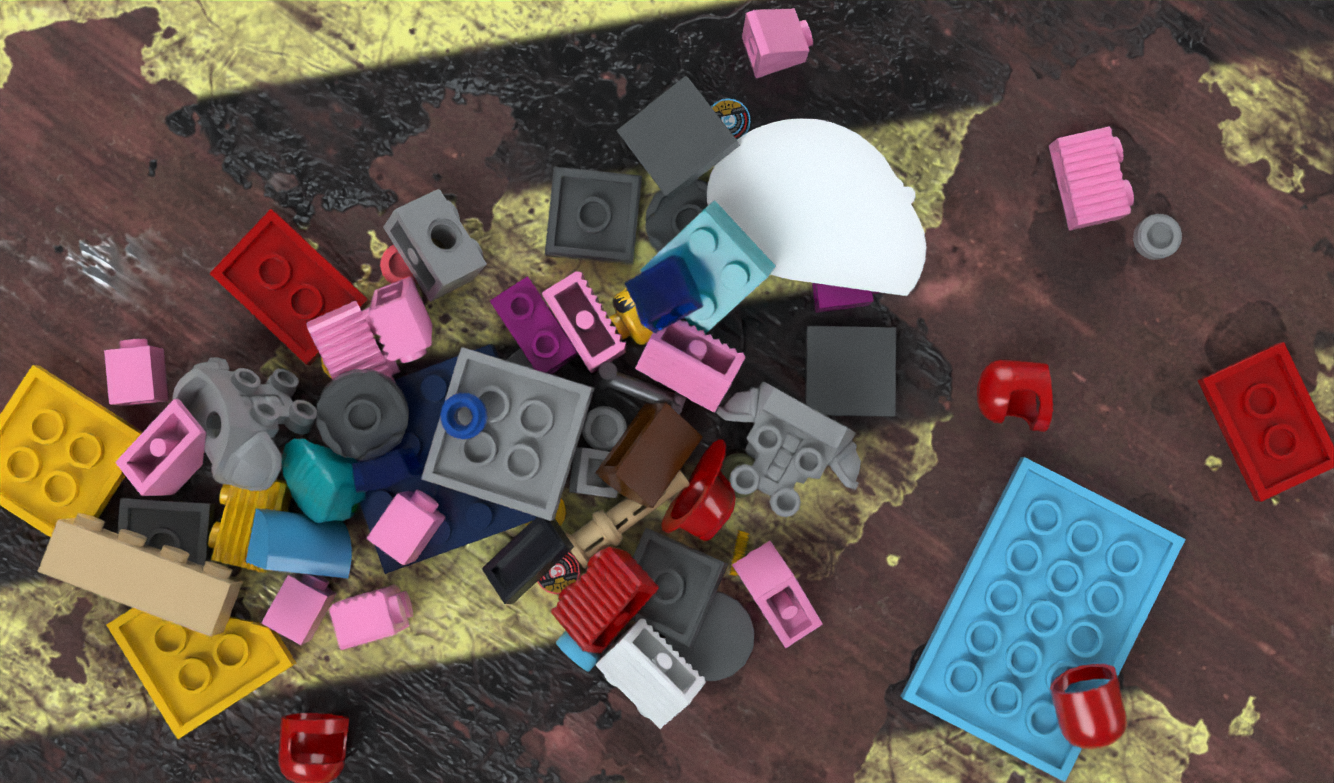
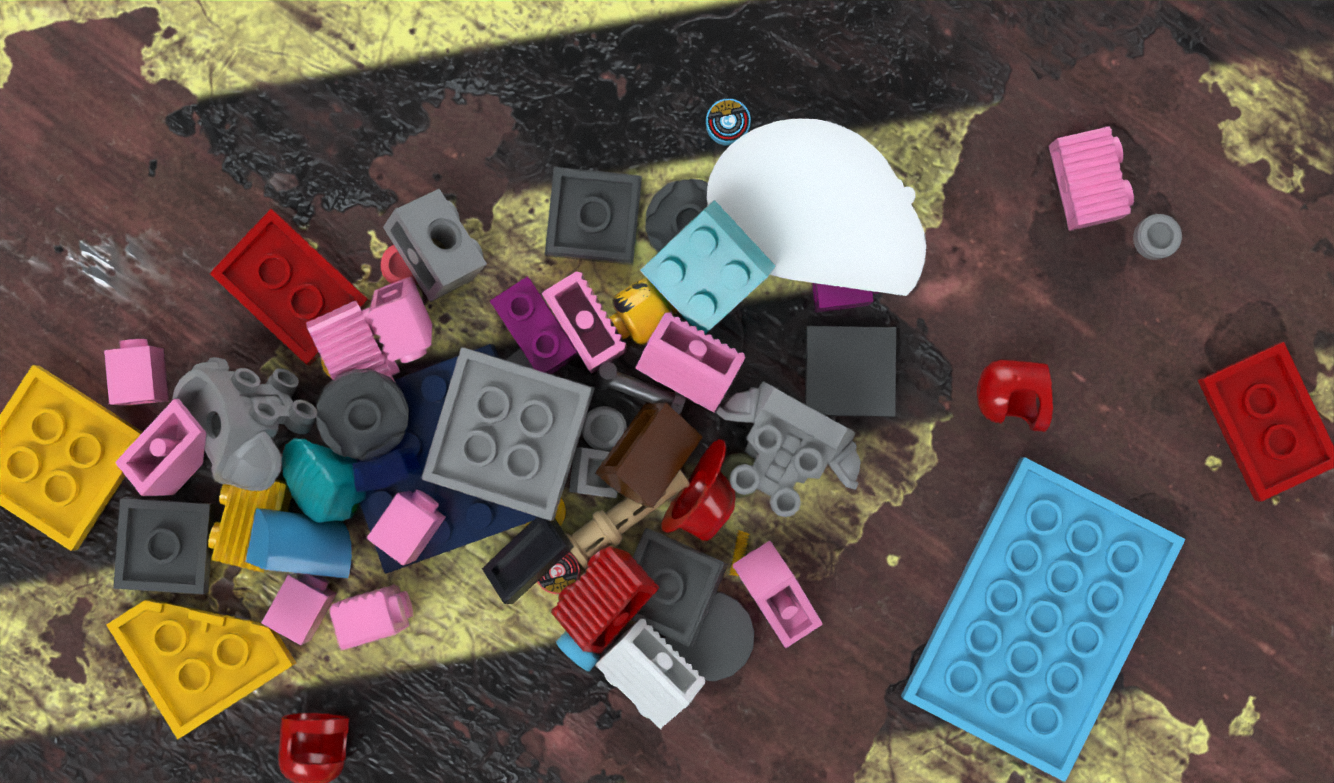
tan brick [38,513,243,637] -> none
blue plate [440,393,488,439] -> none
dark grey tile [616,75,740,200] -> none
clear blue piece [624,255,704,334] -> none
bright pink slope [742,8,813,78] -> none
red helmet [1050,664,1127,749] -> none

